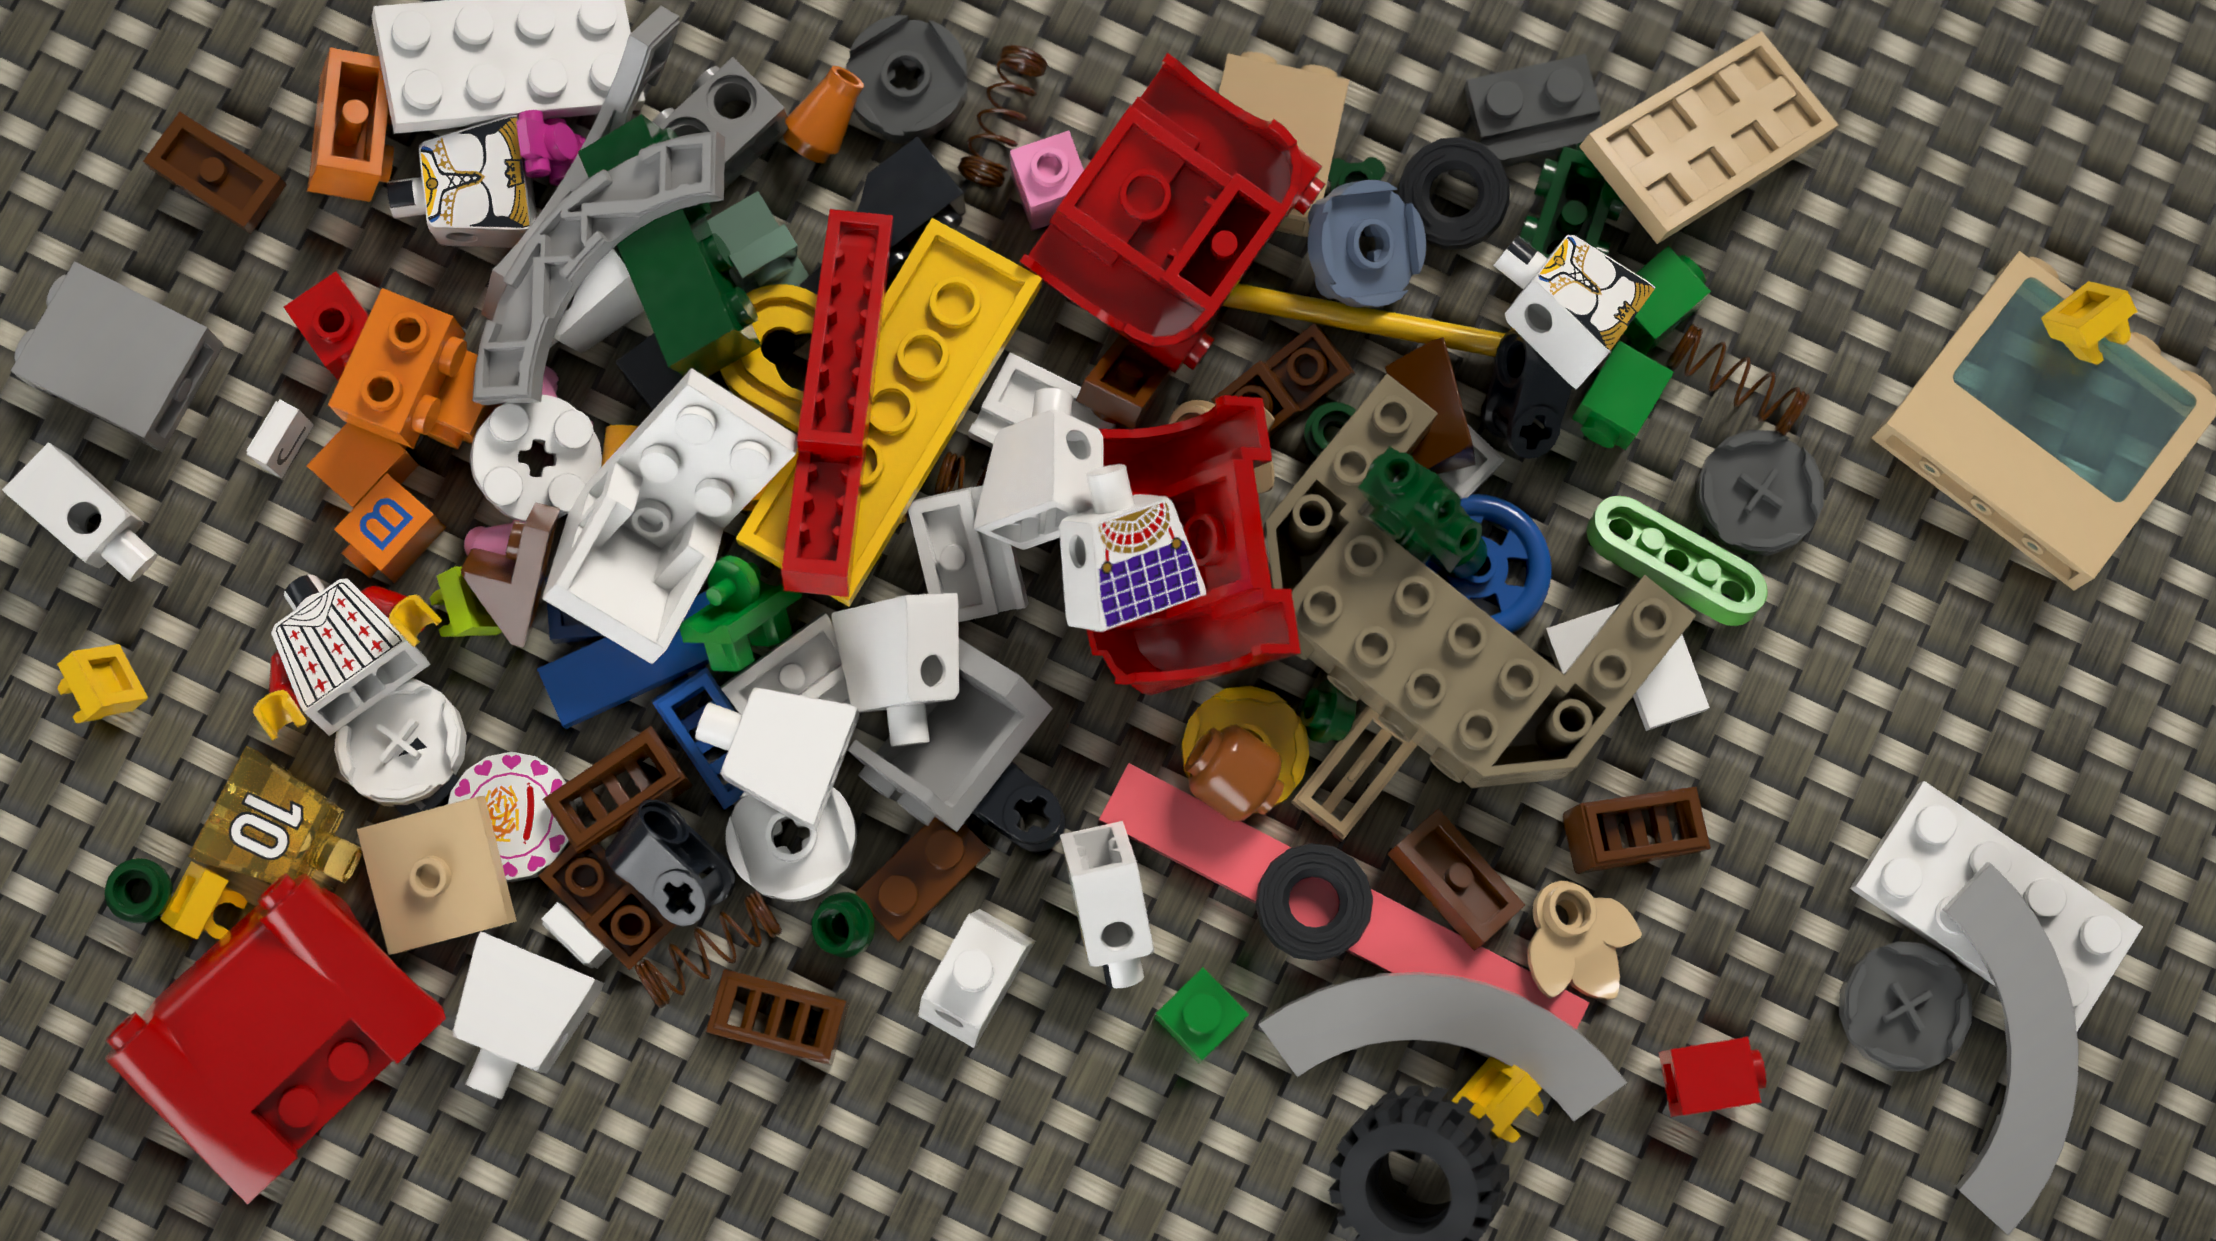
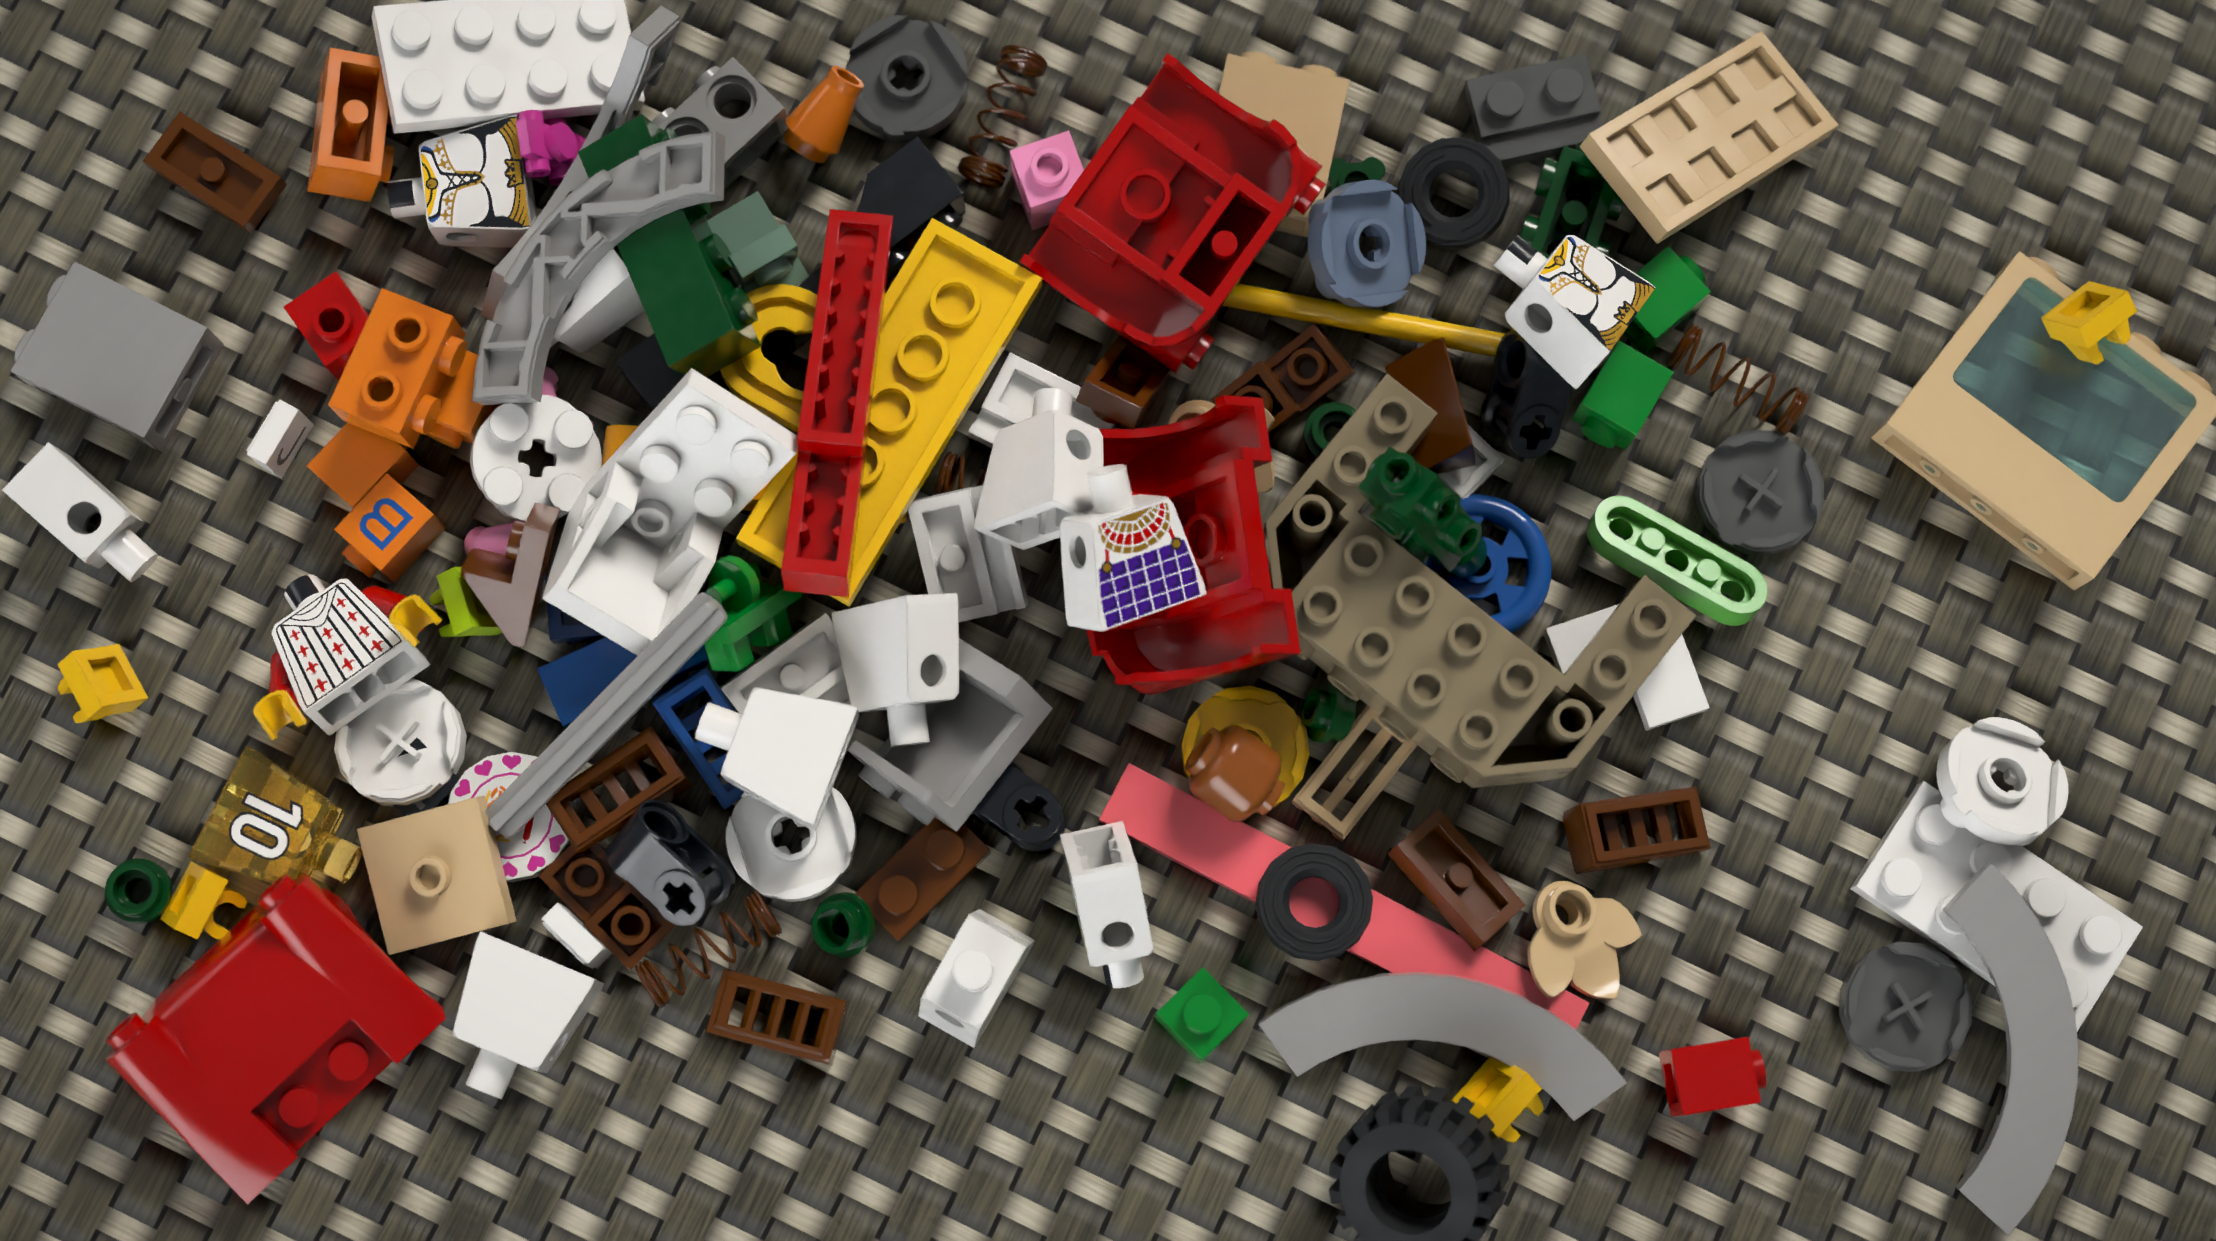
none -> light grey axle [486,593,728,838]
none -> white plate [1936,717,2068,846]

